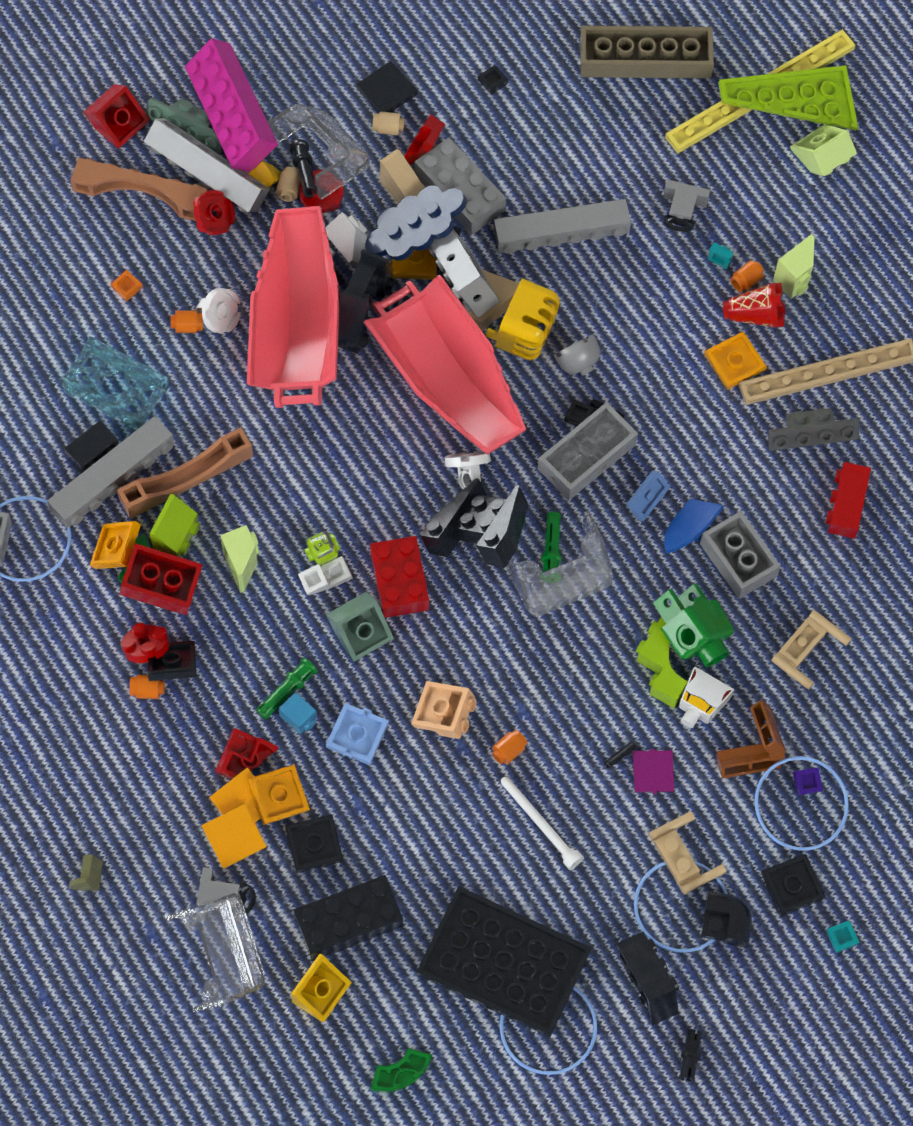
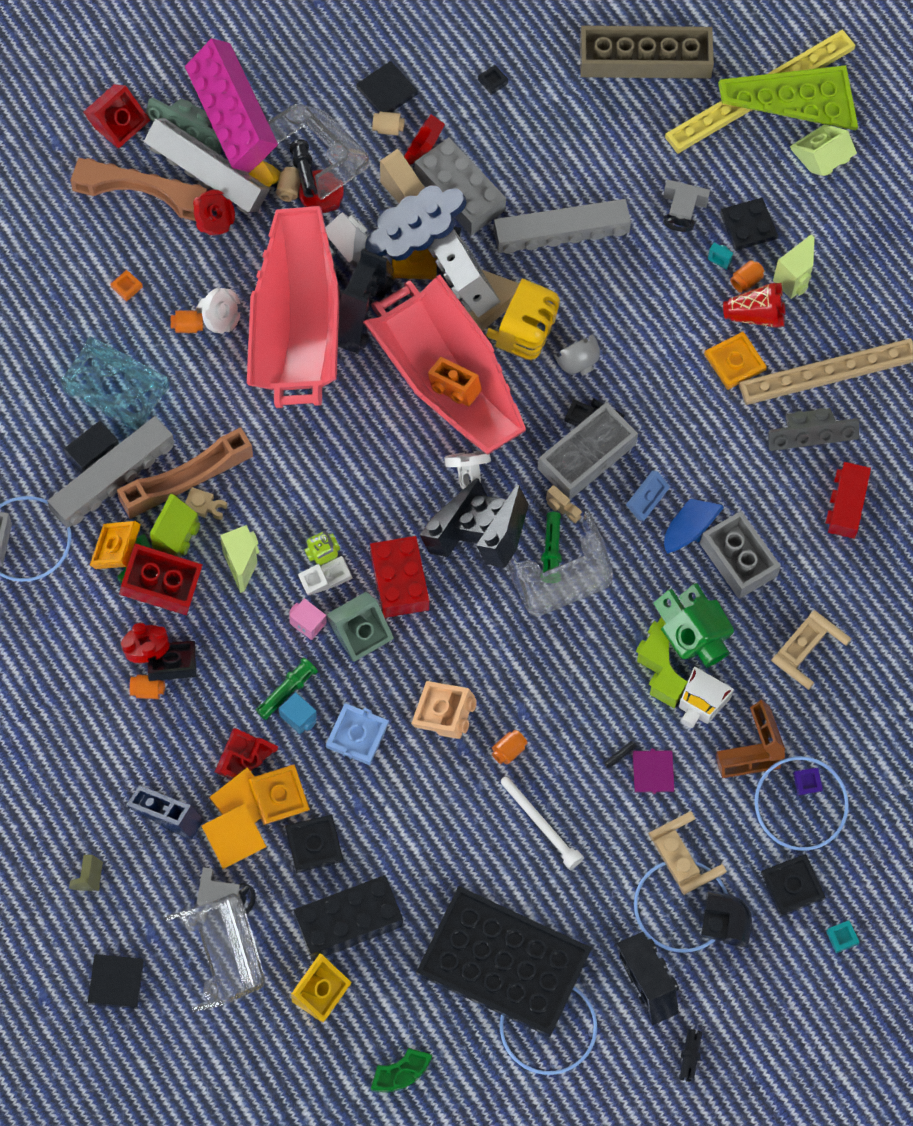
none -> black tile [88,954,144,1009]
none -> dark blue slope [126,785,204,840]
none -> tan plate [185,487,227,520]
none -> bright pink brick [289,598,327,640]
none -> orange brick [428,357,482,407]
none -> tan plate [546,485,582,523]
none -> black plate [720,197,778,251]

